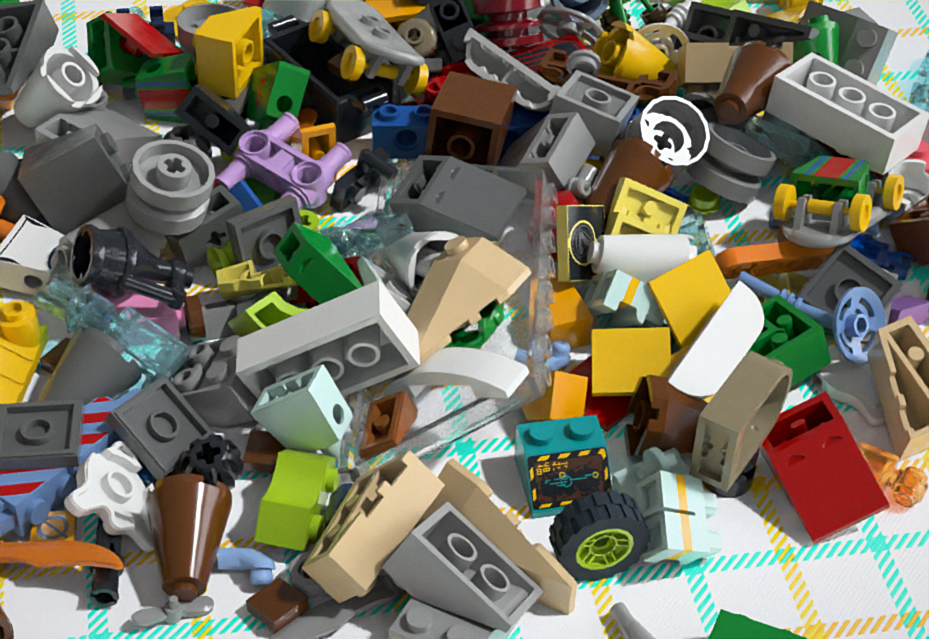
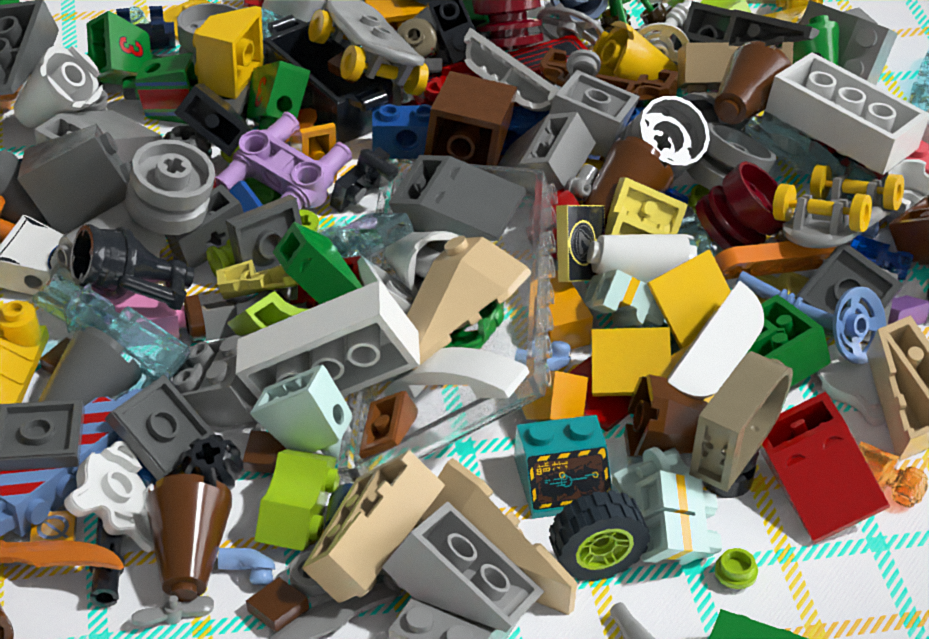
red piece [101,13,185,57] -> none
green torso [791,155,869,208] -> none
none -> dark red wheel [695,161,794,250]
none -> lime plate [714,548,758,589]

